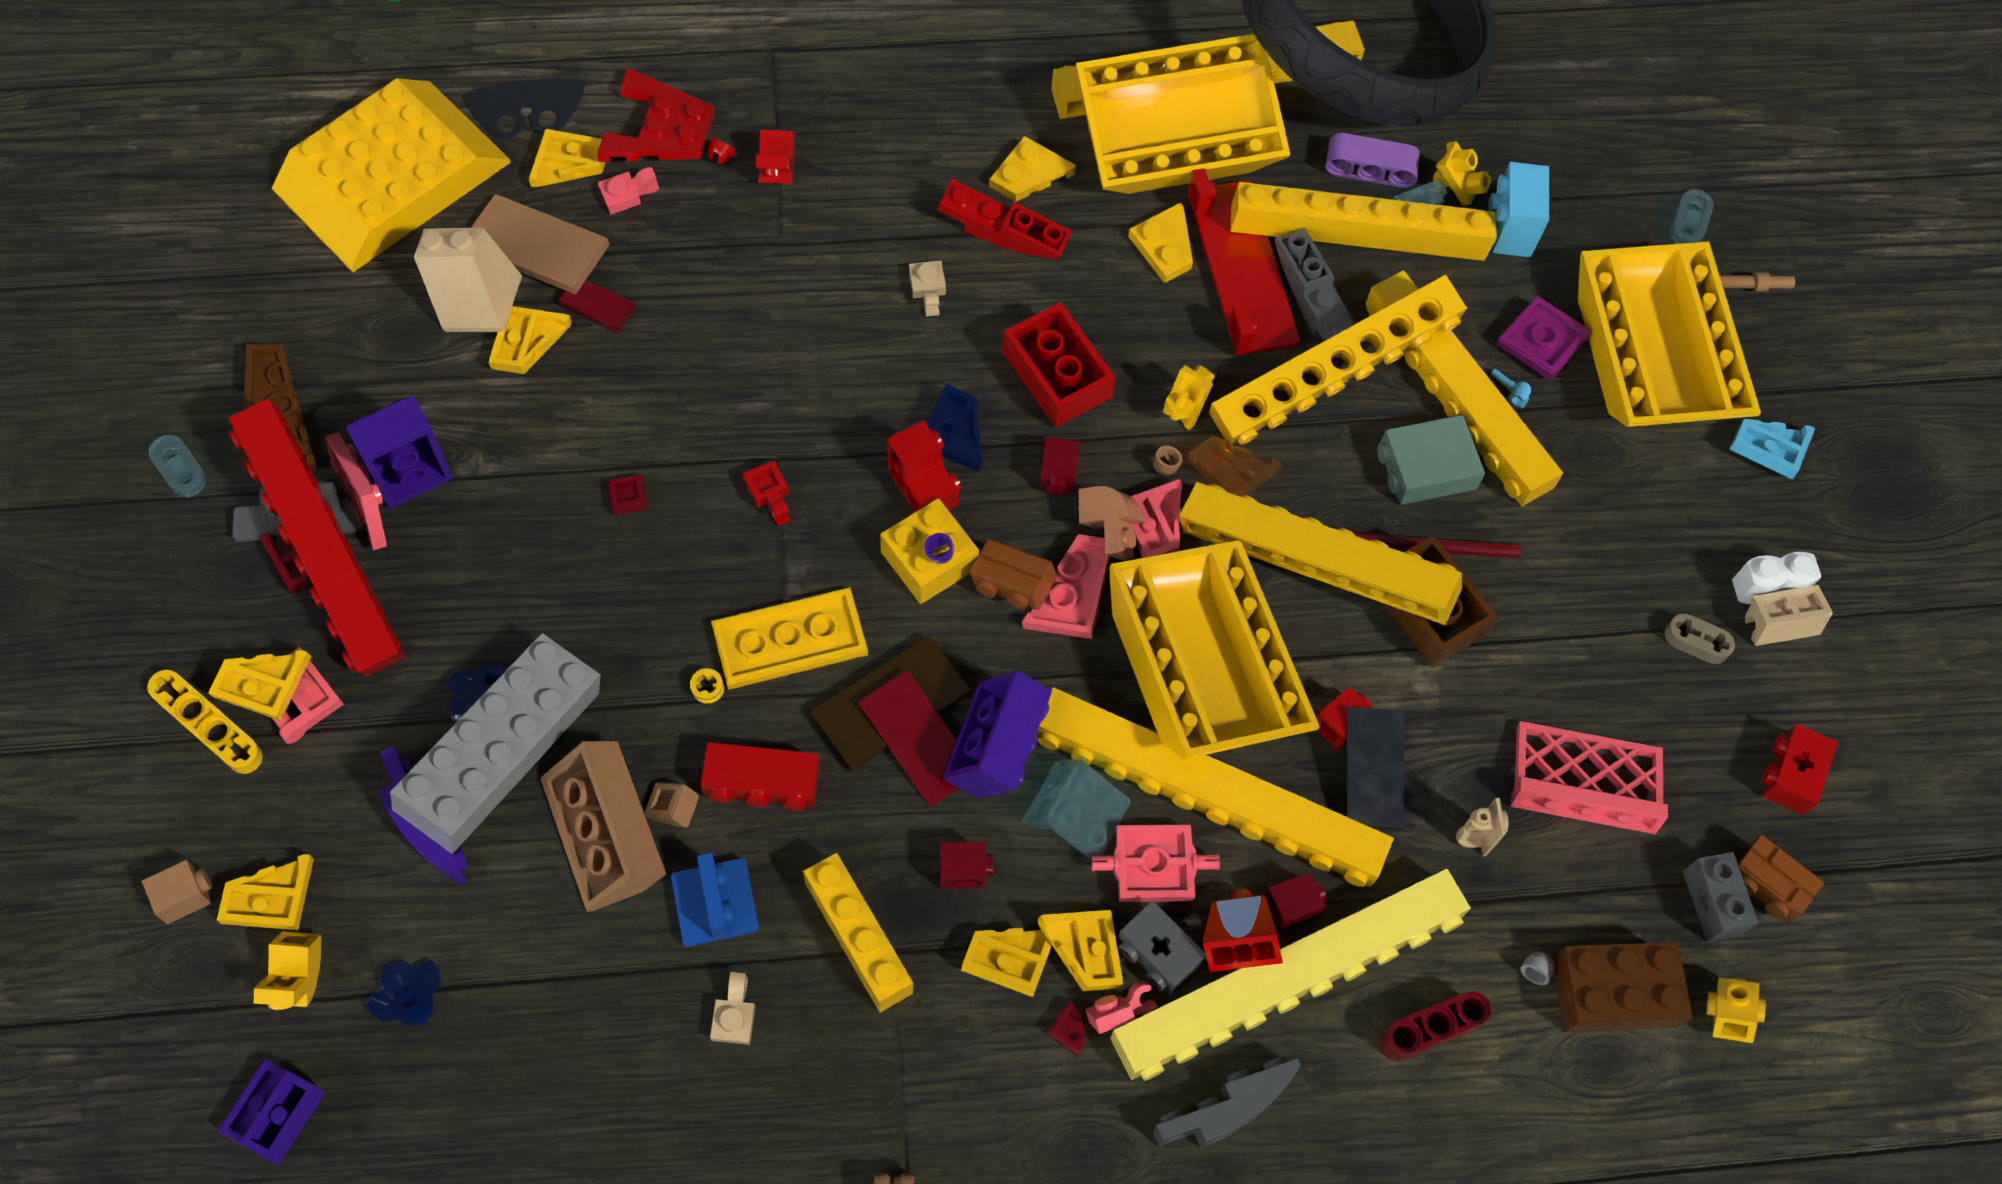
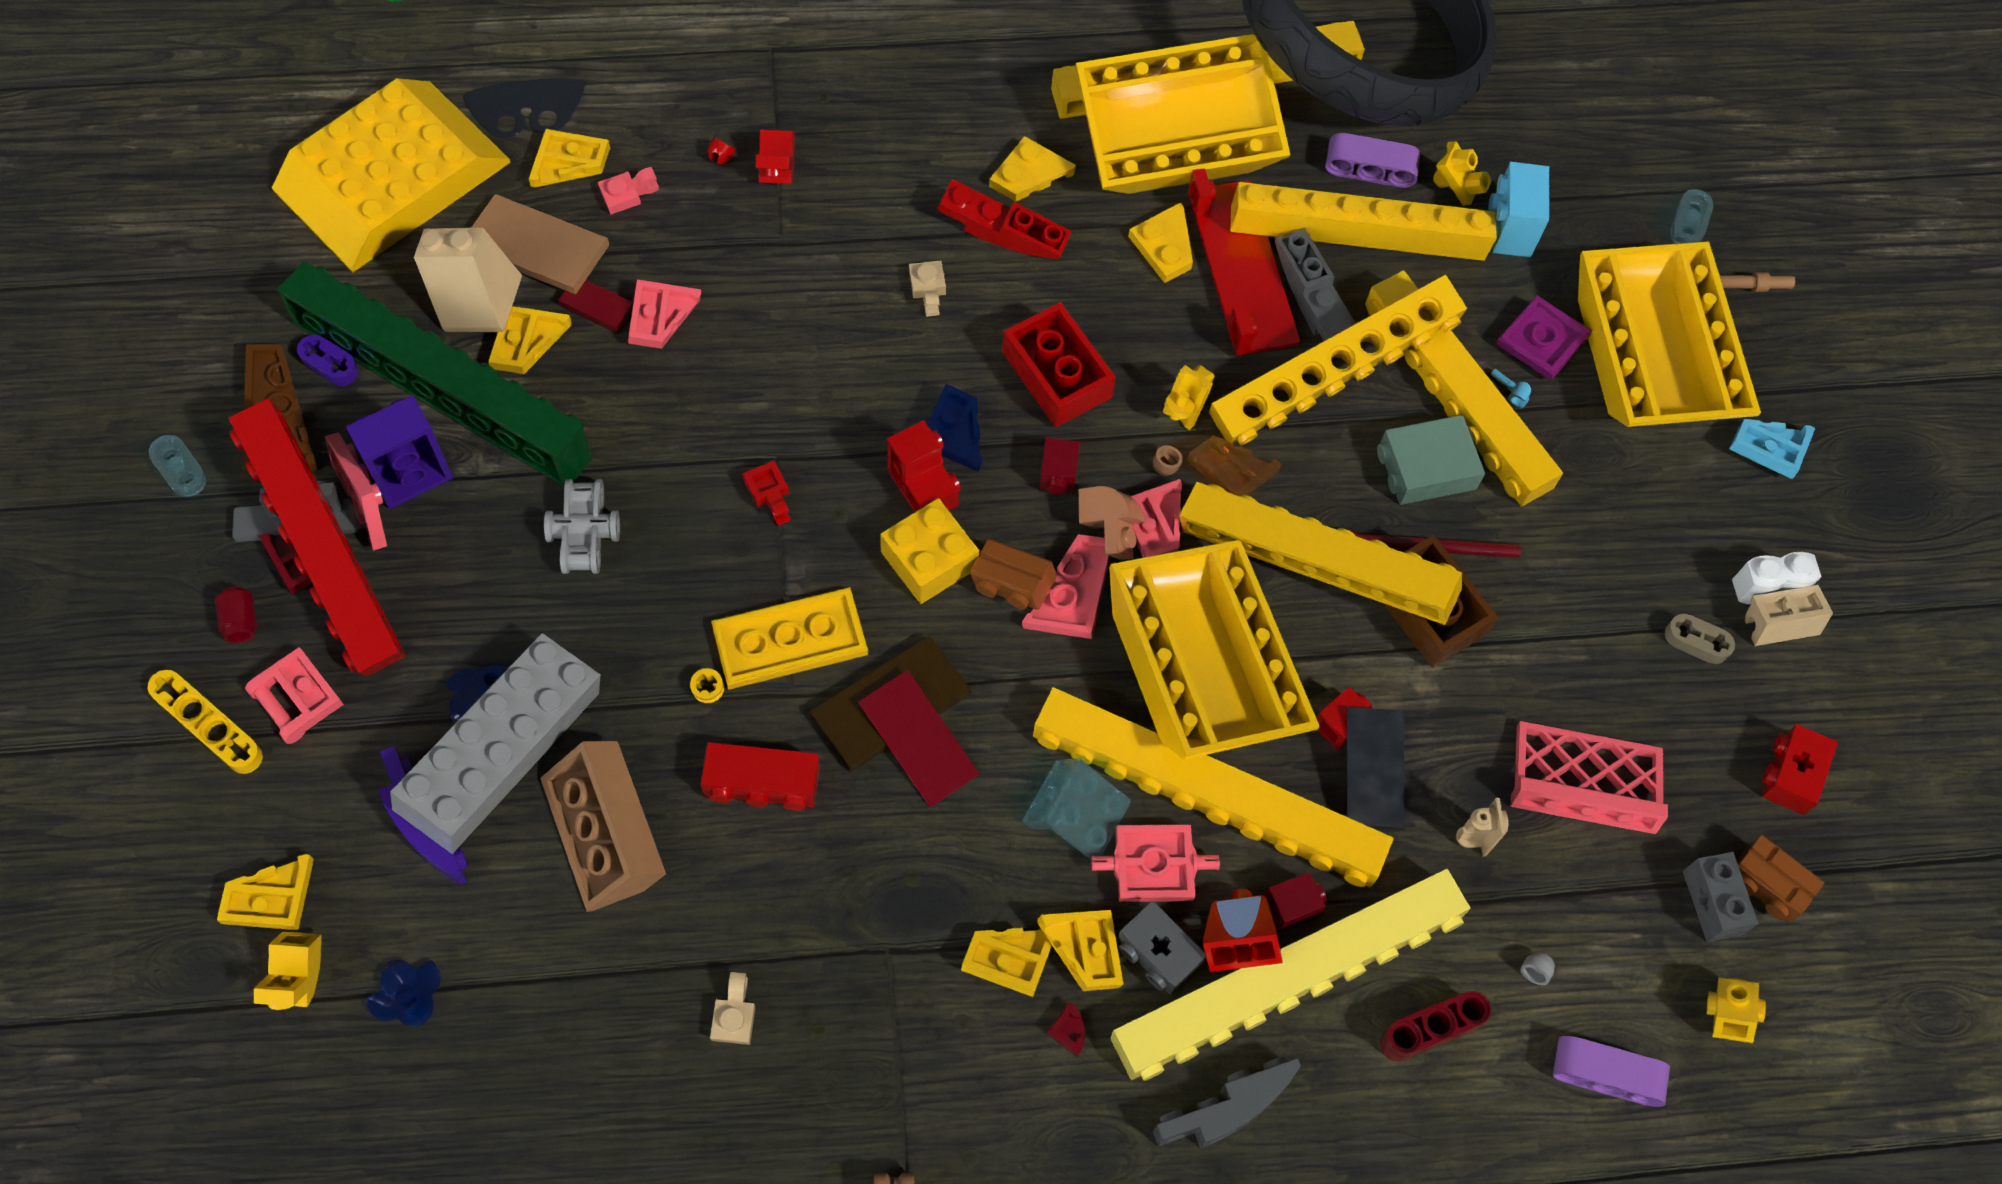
medium nougat brick [142,860,212,924] -> none
yellow wing [208,650,311,721] -> none
dark purple brick [218,1059,326,1166] -> none
red wing [597,69,715,162] -> none
dark red tile [607,474,648,516] -> none
medium nougat slope [644,782,699,828] -> none
blue bracket [671,853,759,947] -> none
yellow brick [803,853,913,1013] -> none
dark purple hinge [924,533,954,564] -> none
dark red brick [940,841,993,889] -> none
dark purple brick [942,670,1052,798] -> none
coral plate [1085,981,1157,1034] -> none
clear light blue plate [1391,180,1448,205] -> none
reddish brown brick [1553,942,1693,1033] -> none
none -> dark red brick [215,587,257,643]
none -> dark green brick [277,261,593,487]
none -> dark purple beam [297,335,359,386]
none -> light grey axle [544,479,620,574]
none -> coral wing [628,279,701,349]
none -> medium lavender beam [1553,1036,1670,1107]

